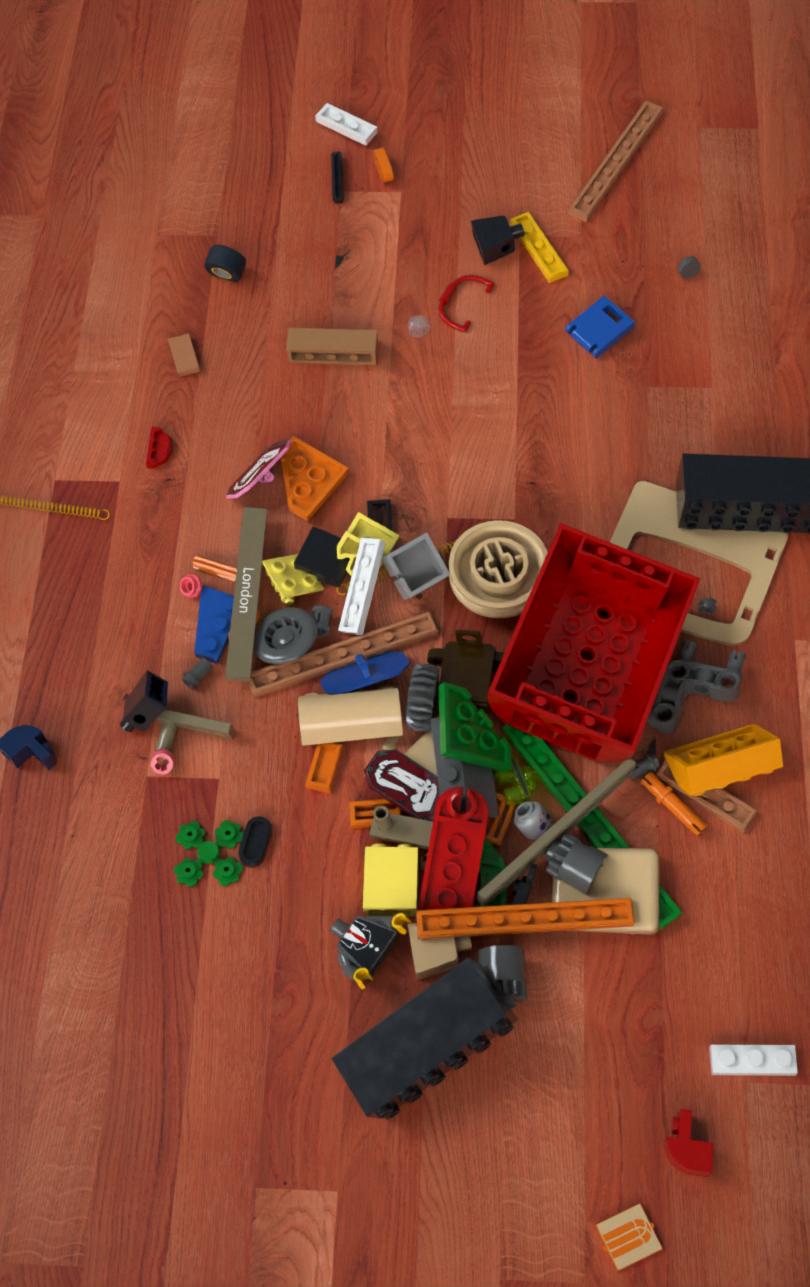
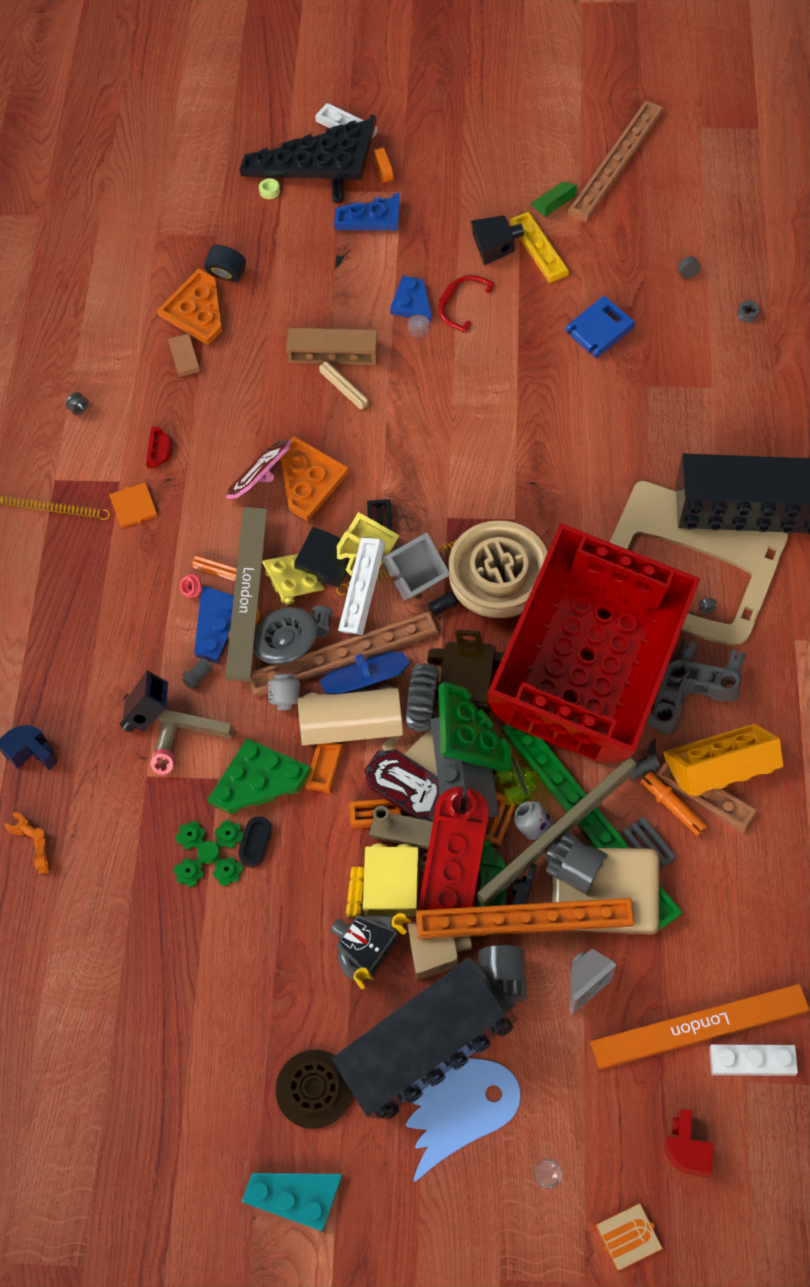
none -> orange piece [5,812,49,874]
none -> dark grey bush [65,392,89,415]
none -> orange piece [109,482,158,529]
none -> orange plate [157,268,222,346]
none -> green plate [207,738,312,814]
none -> black wing [239,115,376,180]
none -> teal wing [241,1173,343,1232]
none -> yellowish green tile [259,178,280,199]
none -> light grey head [268,674,300,710]
none -> dark brown wheel [275,1050,353,1129]
none -> tan axle [319,361,369,410]
none -> blue wing [334,192,400,231]
none -> yellow axle [346,866,364,919]
none -> blue wing [390,275,432,323]
none -> light blue piece [406,1058,520,1182]
none -> black pin [428,590,461,617]
none -> green slope [531,182,577,217]
none -> clear tile [534,1159,562,1189]
none -> light grey slope [569,949,617,1015]
none -> orange tile [589,984,810,1070]
none -> dark grey tile [622,817,676,870]
none -> dark grey bush [737,301,759,322]

